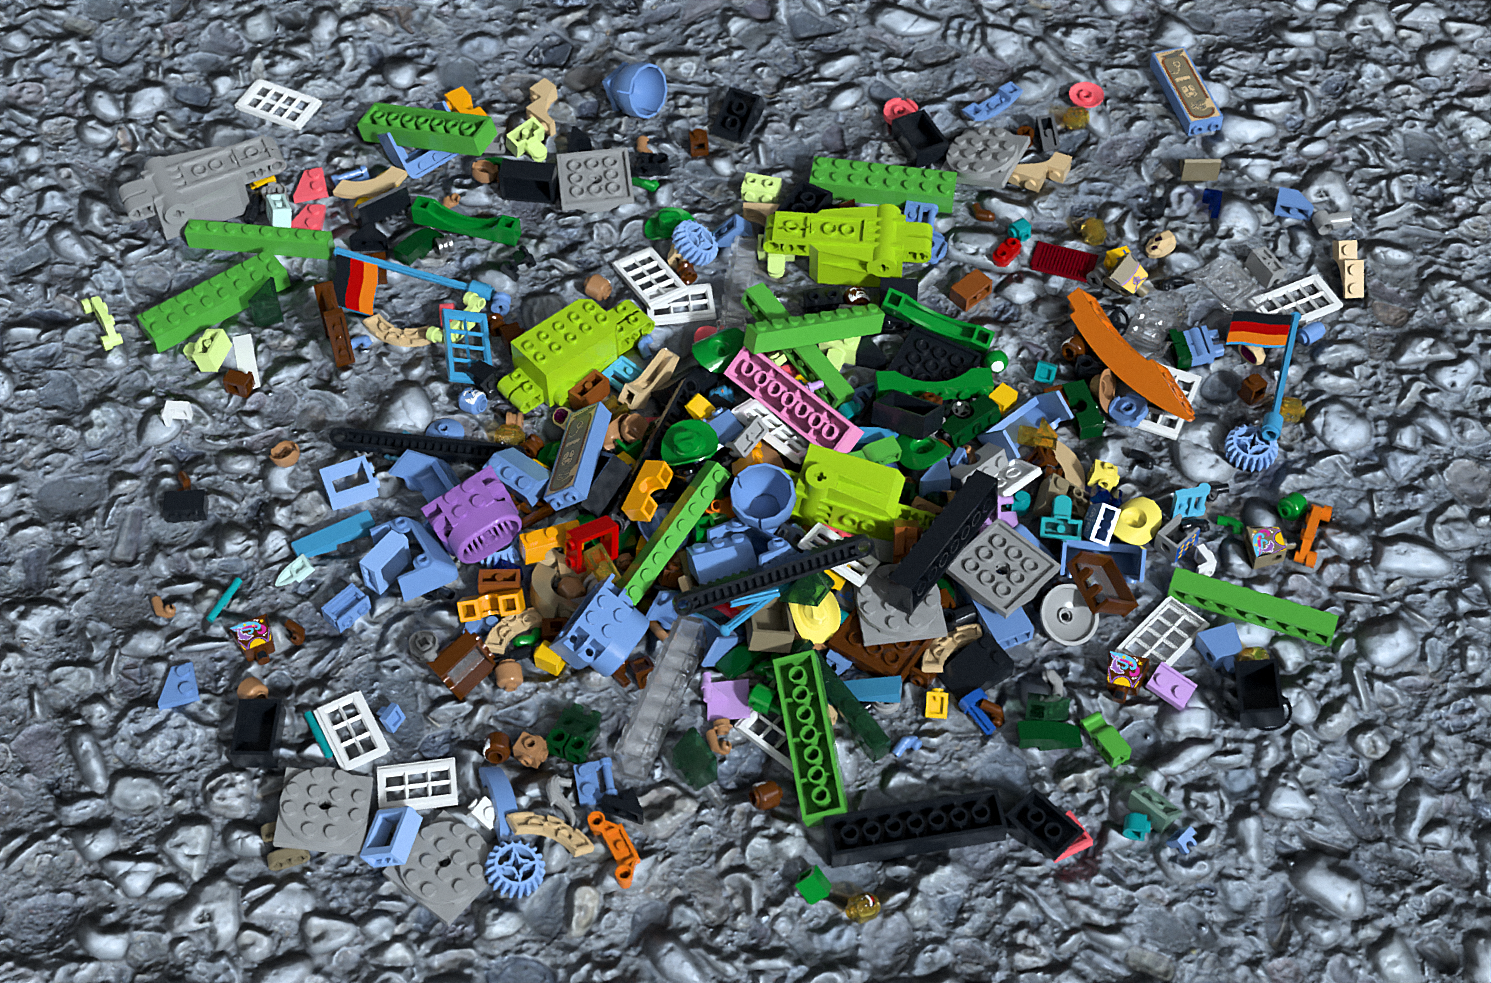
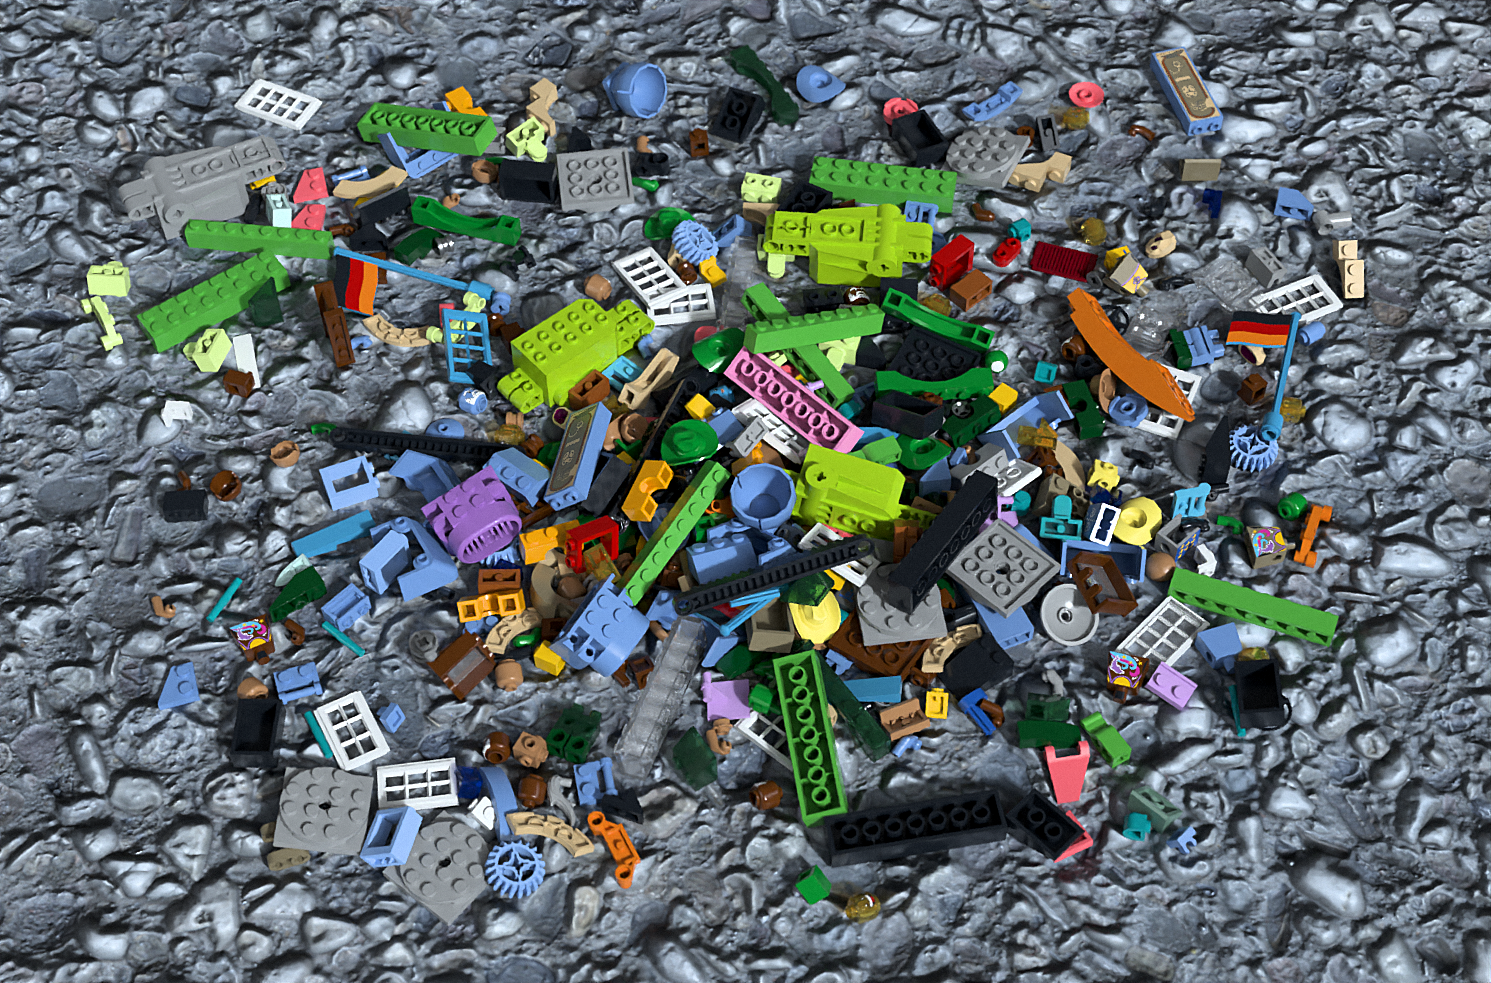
none -> yellowish green brick [87,261,131,297]
none -> reddish brown hair [210,470,242,502]
none -> dark green slope [268,565,327,623]
none -> medium blue plate [273,662,323,705]
none -> green arm [311,422,338,436]
none -> teal piece [322,621,365,657]
none -> reddish brown arm [329,223,355,238]
none -> clear blue bracket [454,766,483,799]
none -> reddish brown head [517,774,547,808]
none -> yellow bracket [699,255,727,289]
none -> clear green arch [730,45,800,127]
none -> medium blue hat [796,65,846,103]
none -> medium nougat bracket [878,697,930,741]
none -> clear yellow head [923,293,952,317]
none -> red window [929,234,975,292]
none -> coral flag [1043,740,1090,804]
none -> reddish brown arm [1127,124,1155,141]
none -> medium nougat hair [1145,552,1176,582]
none -> black slope [1197,415,1231,485]
none -> teal piece [1229,685,1246,737]

